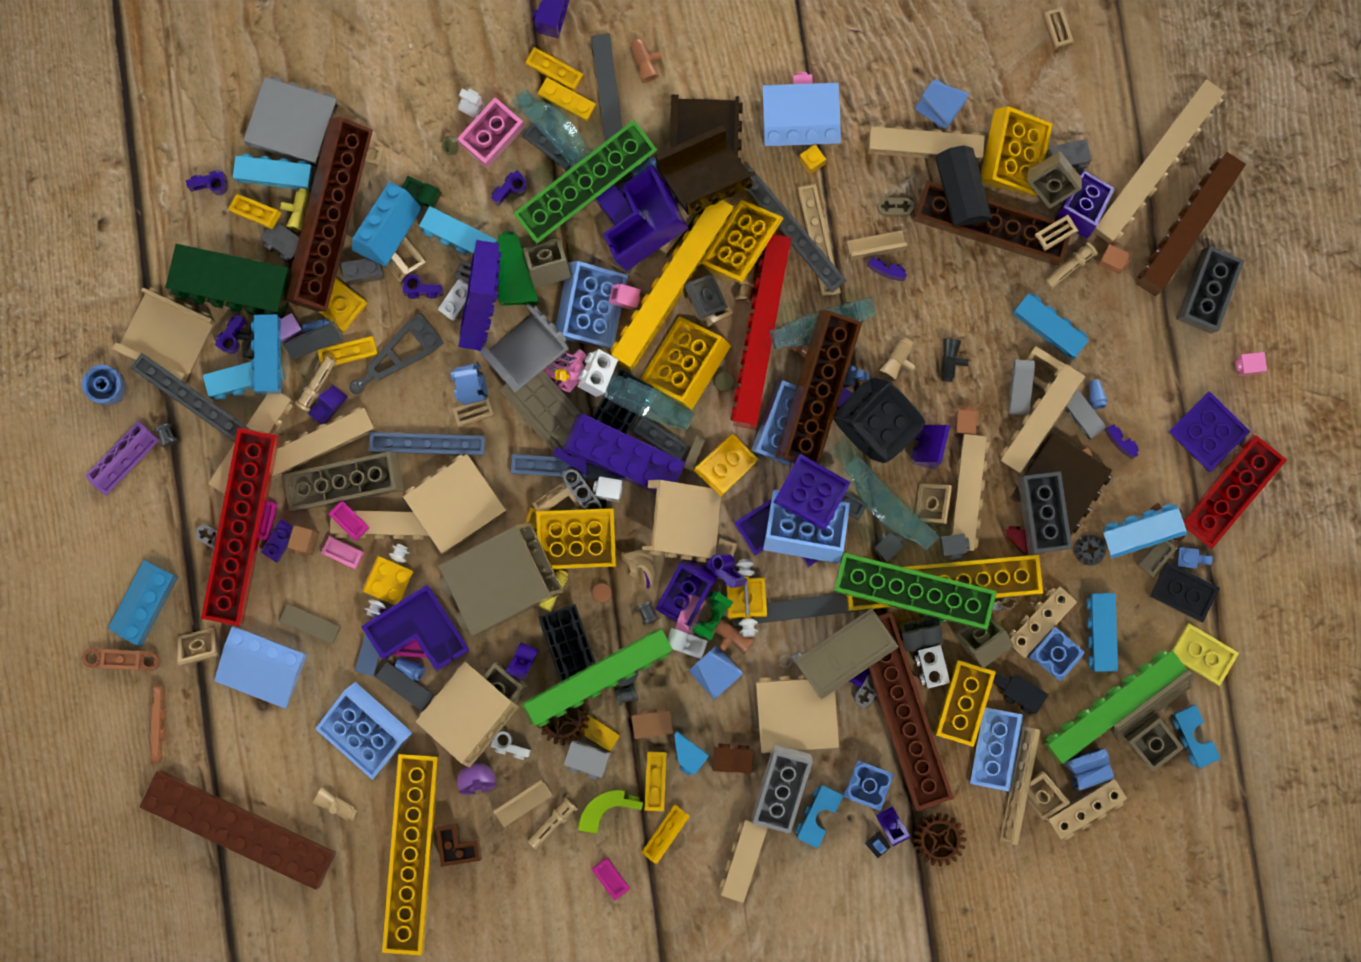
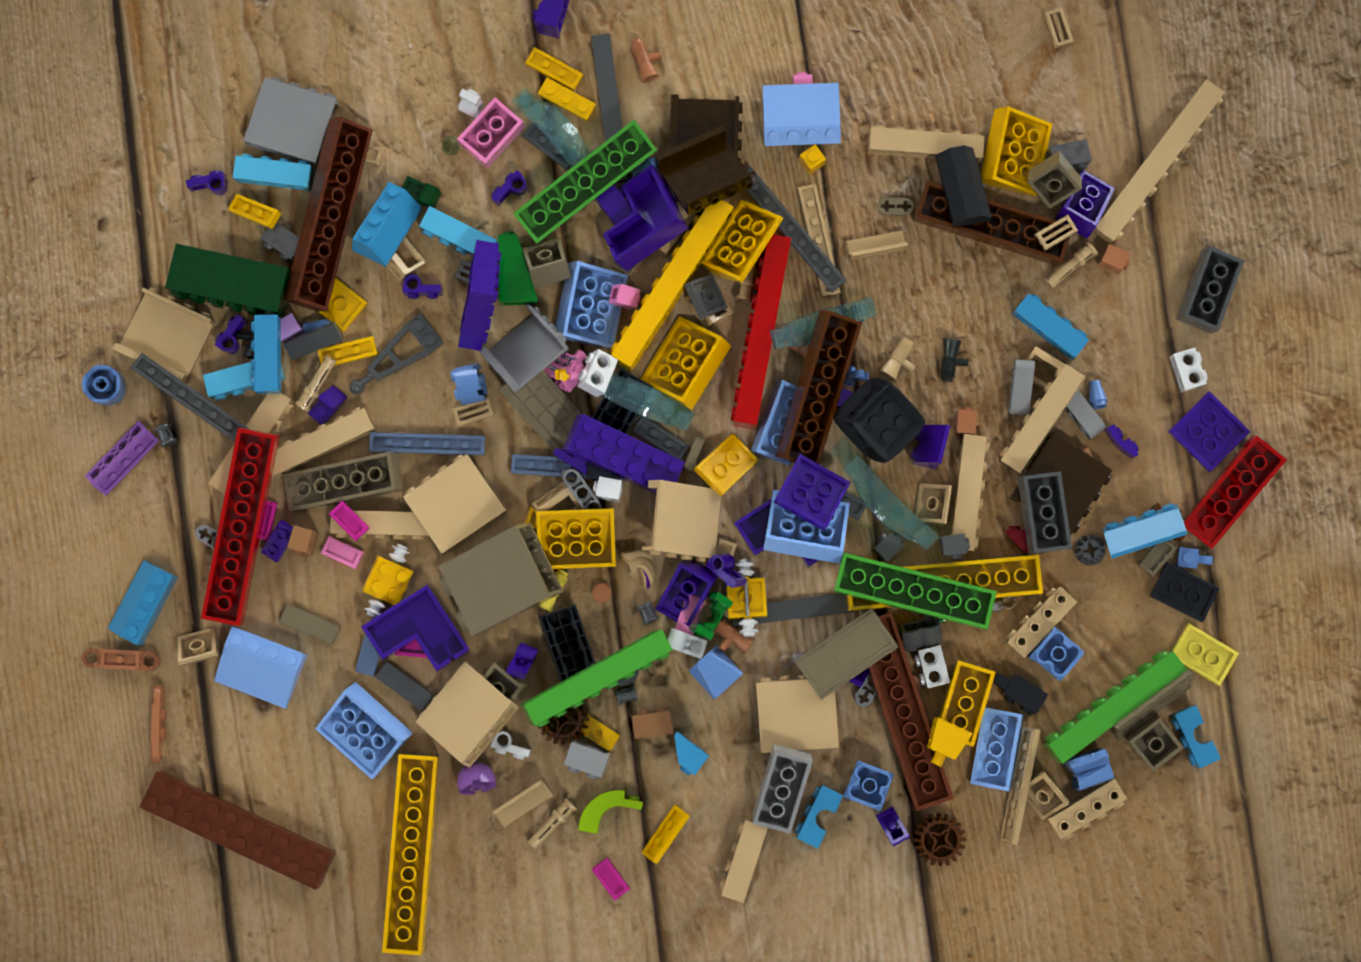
light yellow piece [280,188,310,233] -> none
tan piece [312,787,357,821] -> none
flat silver brick [341,258,385,286] -> none
medium blue cone [395,657,425,681] -> none
reddish brown brick [436,823,482,867] -> none
white plate [438,278,468,321] -> none
yellow plate [645,751,667,811] -> none
reddish brown brick [712,743,753,774] -> none
olive tile [715,372,734,392] -> none
black piece [865,832,891,858] -> none
dark purple slope [867,257,907,281] -> none
medium blue piece [915,79,969,130] -> none
dark tan brick [955,617,1014,668] -> none
dark azure brick [1086,593,1118,672] -> none
reddish brown brick [1137,152,1246,297] -> none
bright pink brick [1235,352,1267,376] -> none
none -> yellow torso [927,717,972,767]
none -> white brick [1169,348,1208,393]

